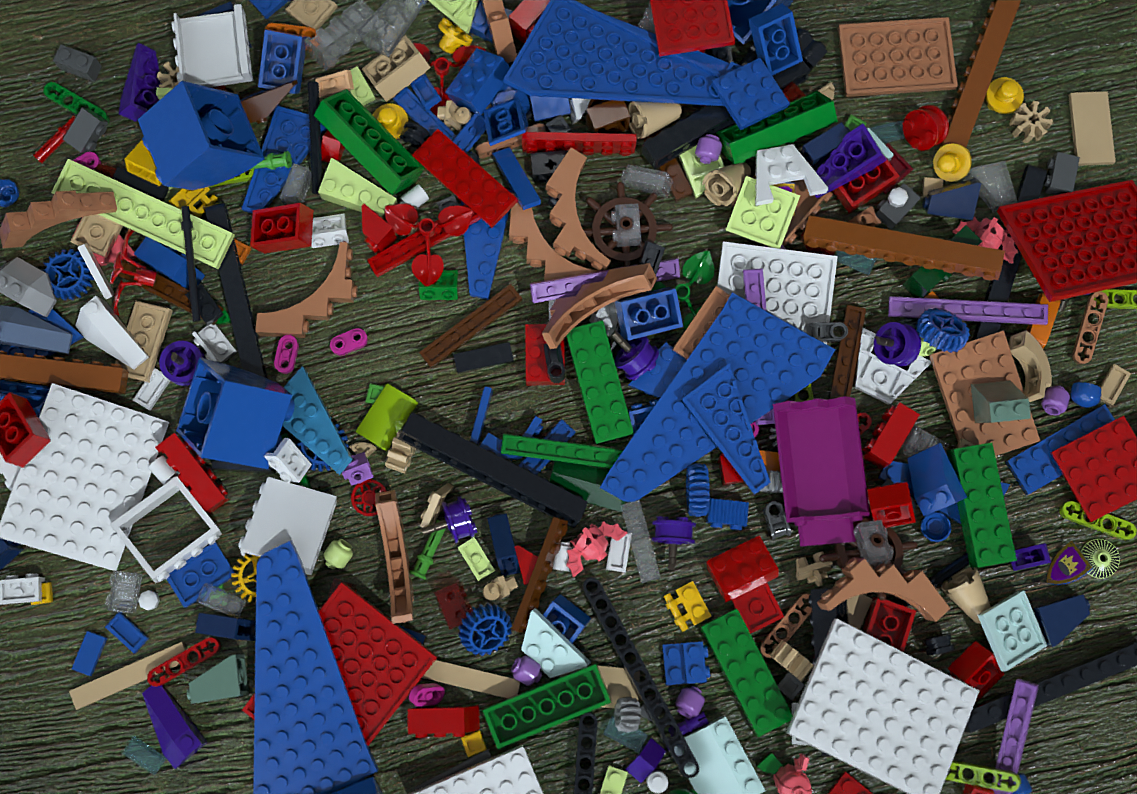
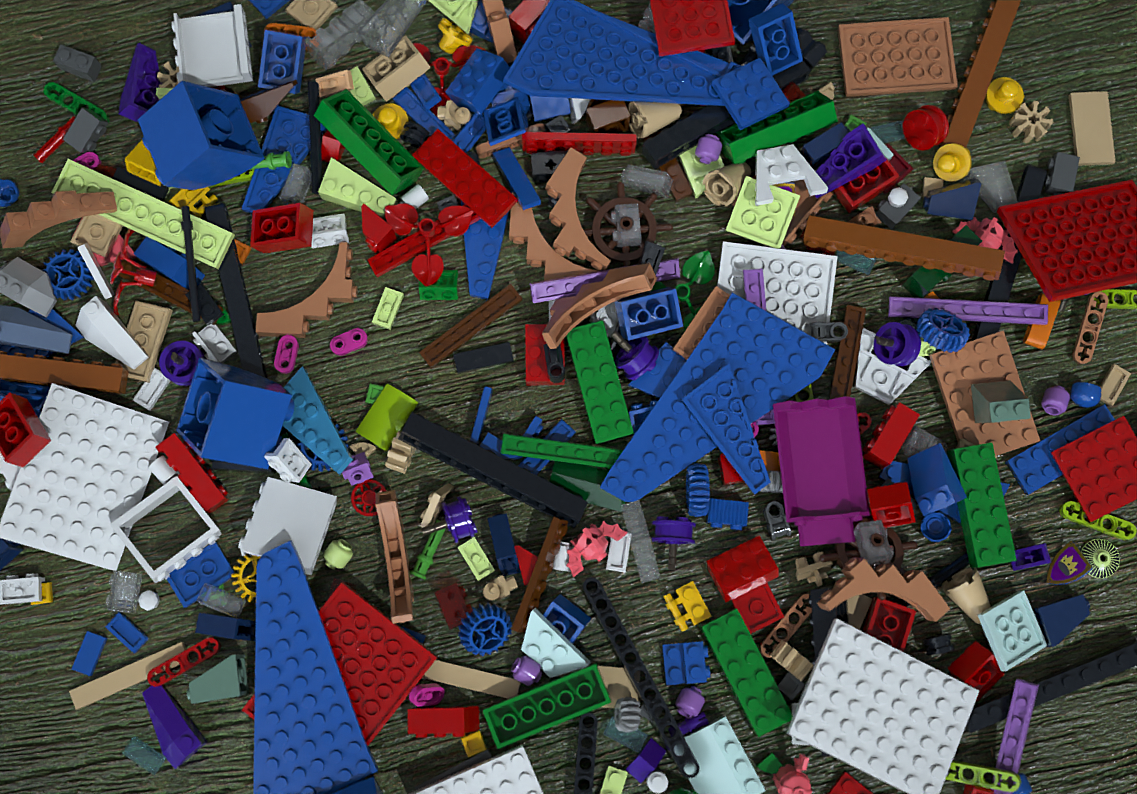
tan arch [1009,330,1052,402] -> none
none -> yellowish green plate [372,287,404,330]

